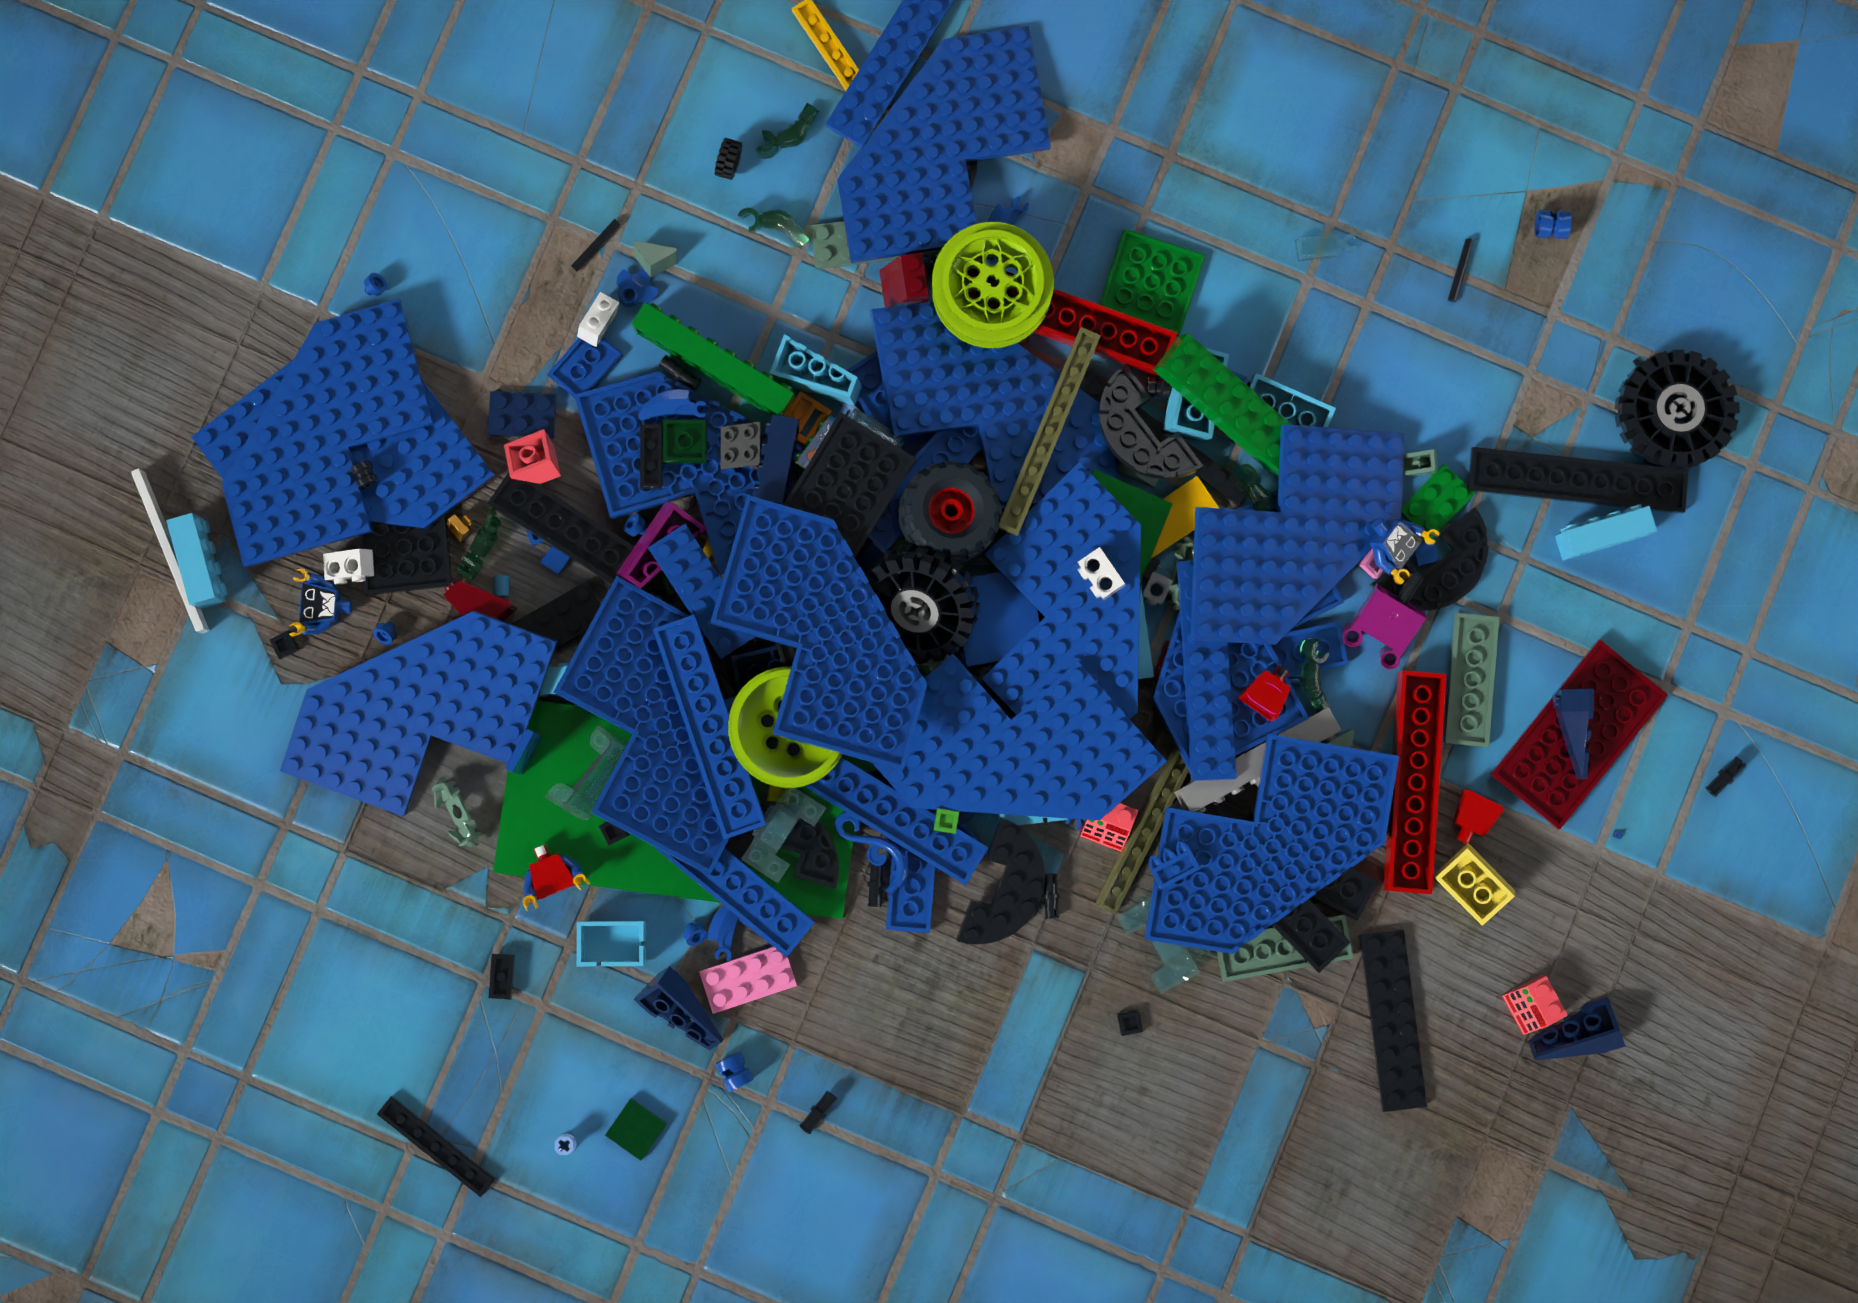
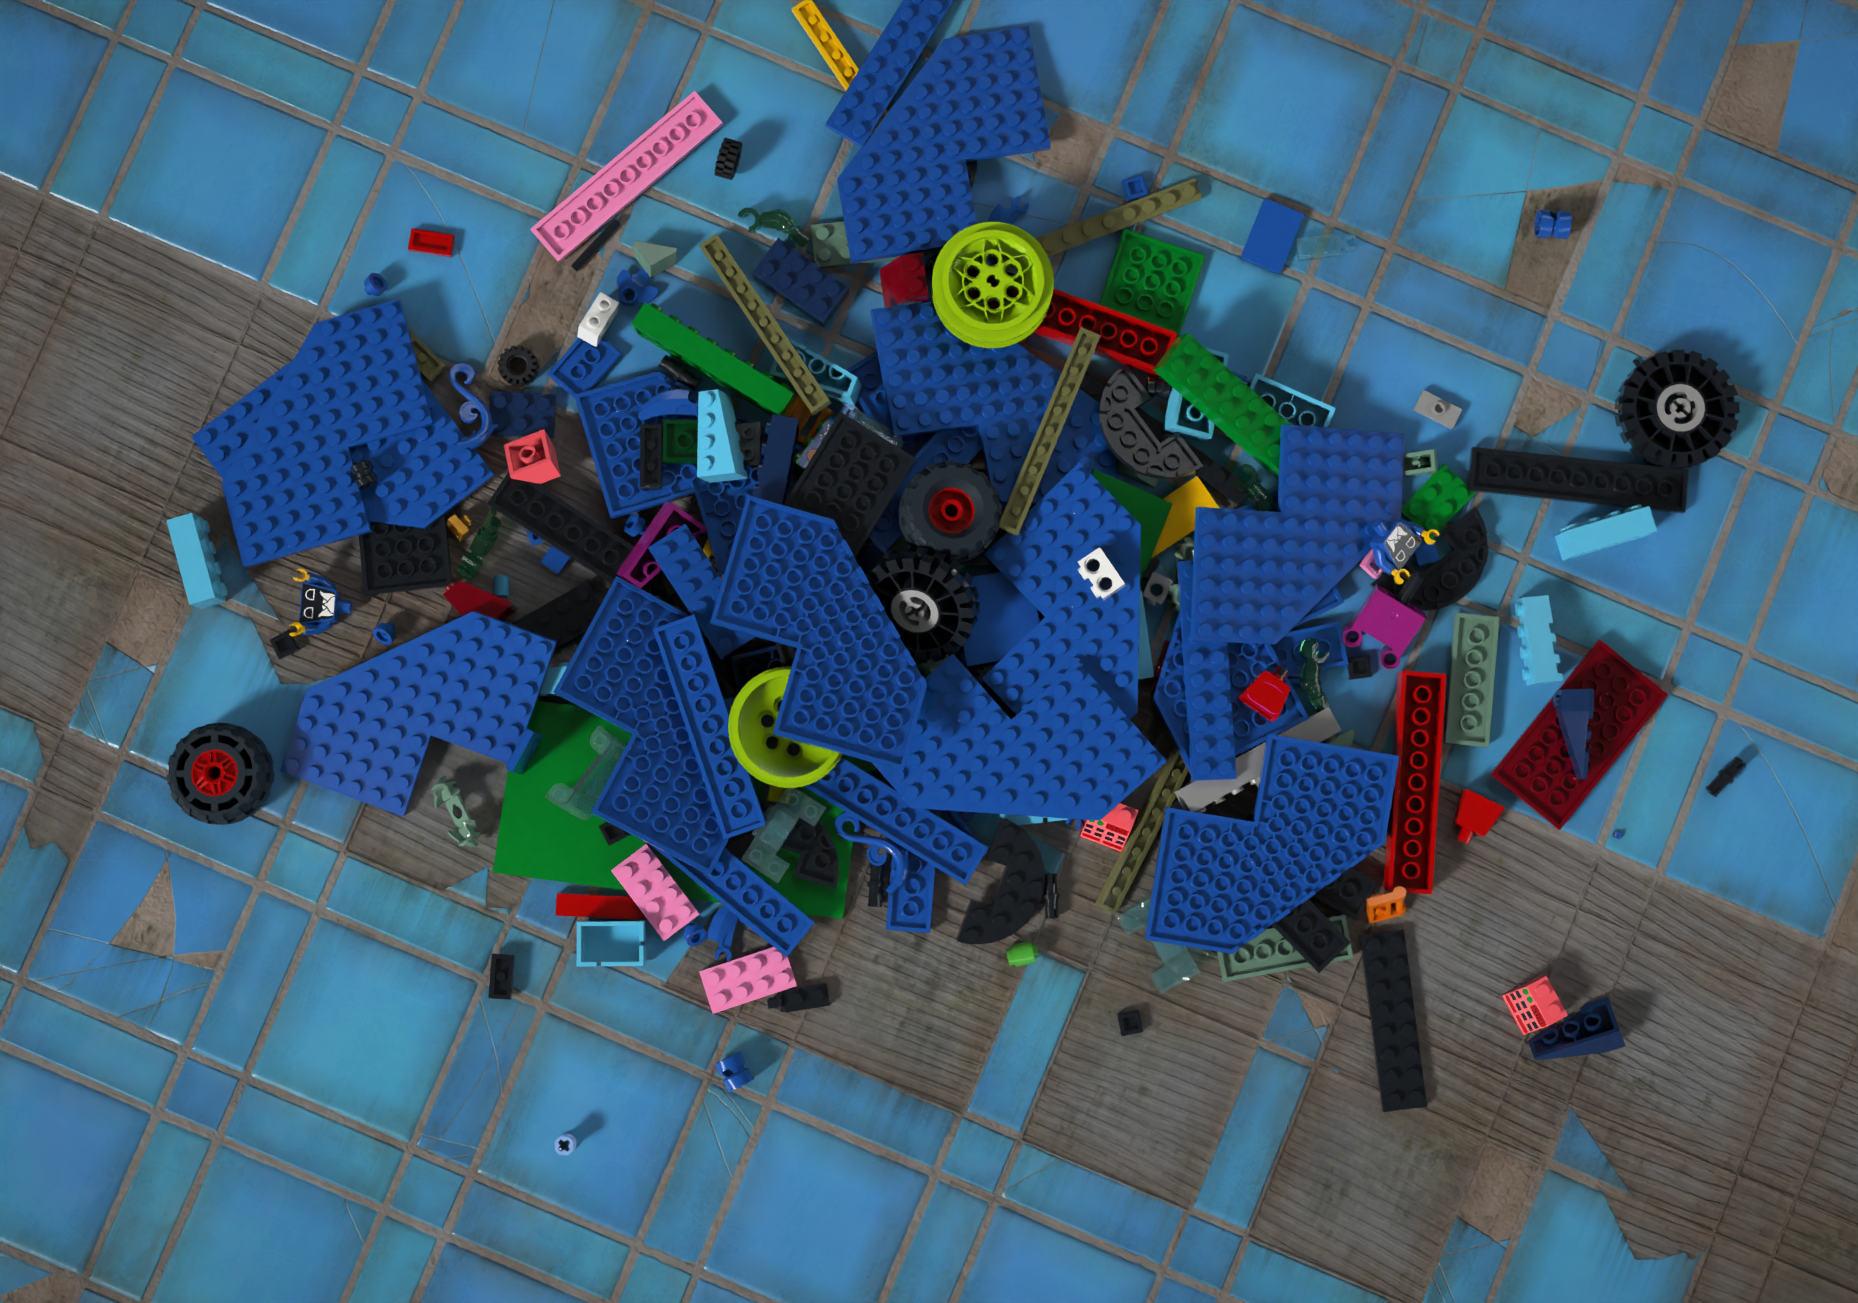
white tile [131,468,210,634] -> none
white brick [323,549,374,585] -> none
black tile [377,1096,495,1197] -> none
torso [523,844,590,911] -> none
dark green tile [605,1098,667,1161] -> none
dark blue wedge [634,966,723,1050] -> none
clear green piece [755,103,819,159] -> none
black pin [799,1090,838,1134] -> none
bright green plate [934,808,959,834] -> none
blue plate [1149,841,1200,890] -> none
light yellow brick [1435,843,1515,926] -> none
black bar [1448,239,1474,302] -> none
none -> black wheel [167,723,275,825]
none -> red tile [408,228,455,257]
none -> olive plate [408,328,446,382]
none -> blue plant [448,363,498,450]
none -> black tyre [497,345,539,387]
none -> bright pink plate [530,91,723,263]
none -> red tile [555,893,648,920]
none -> bright pink plate [611,844,700,941]
none -> medium azure wedge [697,389,748,483]
none -> olive plate [699,233,831,415]
none -> dark blue brick [753,238,849,328]
none -> black hinge [767,983,830,1013]
none -> olive plate [995,178,1202,272]
none -> bright green brick [1006,941,1040,967]
none -> blue tile [1122,174,1149,202]
none -> blue tile [1240,198,1304,274]
none -> black tile [1347,655,1372,680]
none -> orange plate [1367,886,1406,924]
none -> light grey plate [1413,390,1462,430]
none -> medium azure wedge [1515,595,1563,686]

